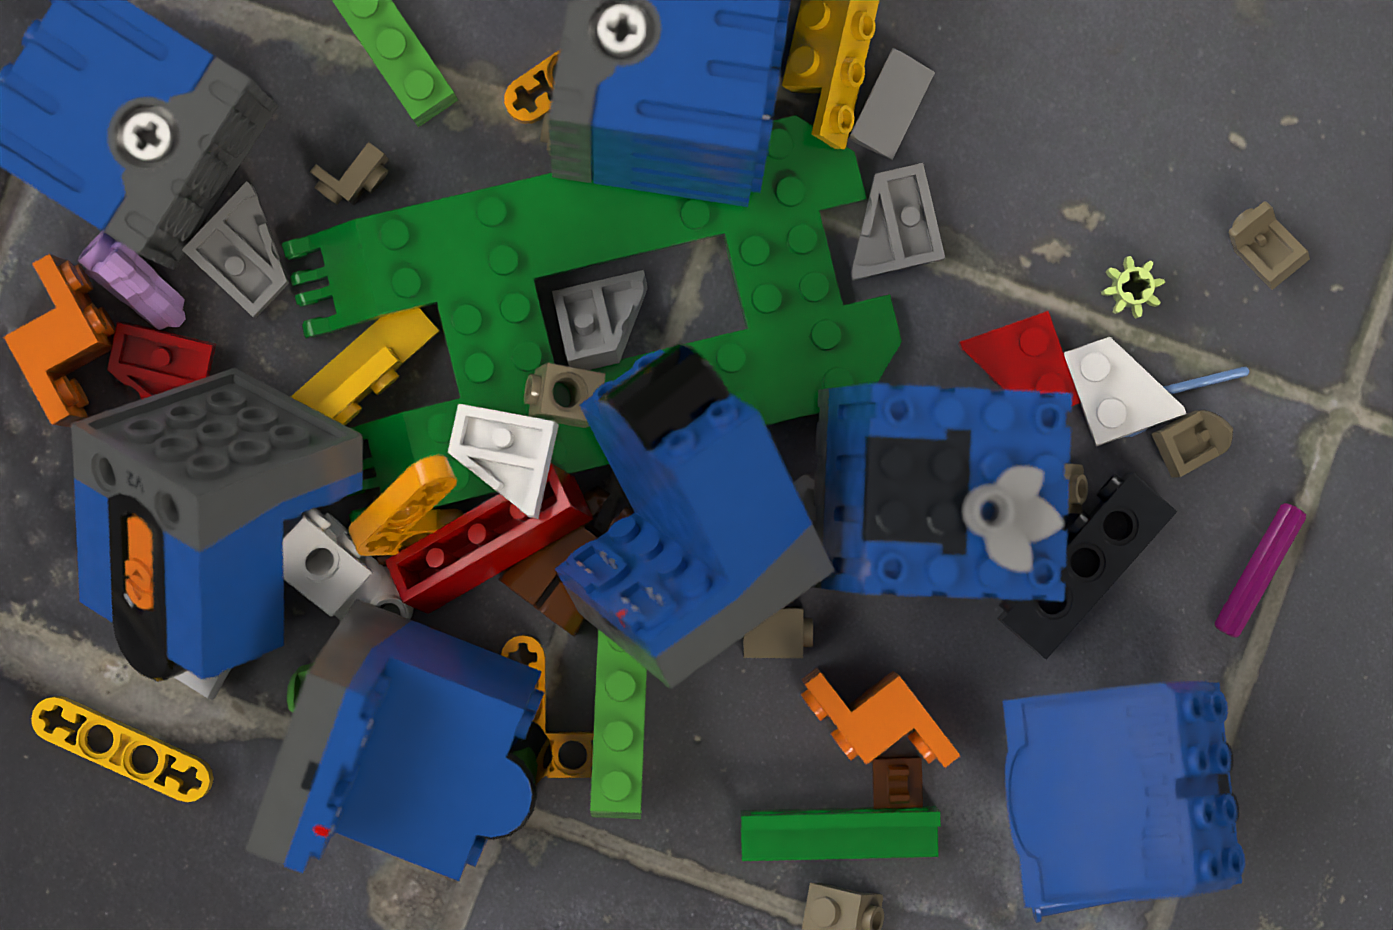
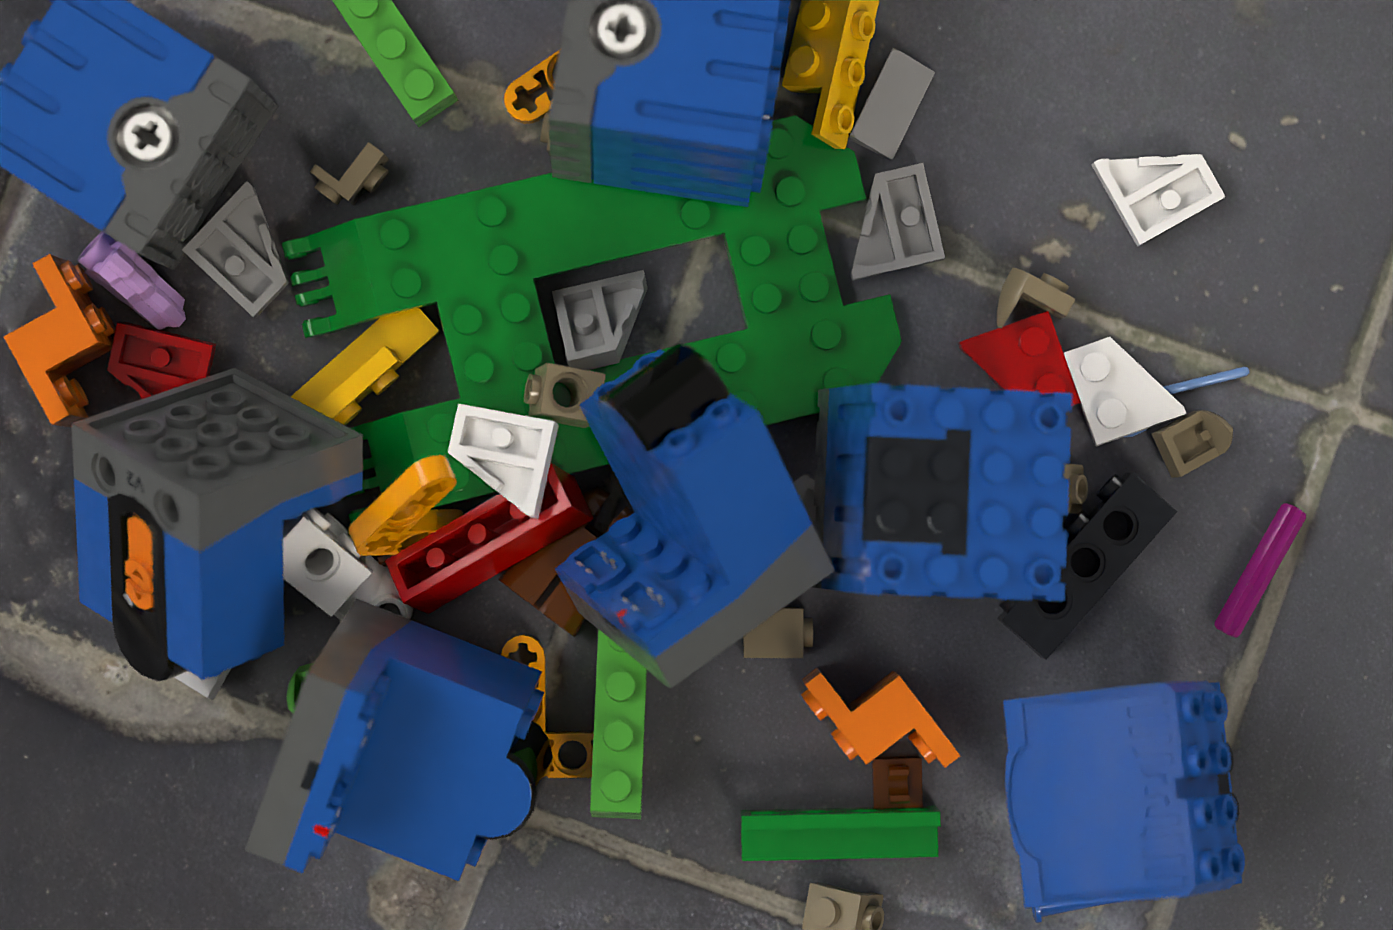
yellow beam [31,696,214,802] -> none
light grey plate [963,466,1063,572] -> none
yellowish green gear [1101,256,1165,318] -> none
dark tan bracket [1228,201,1310,290] -> none
none -> dark tan plate [997,268,1076,328]
none -> white wing [1091,154,1226,247]

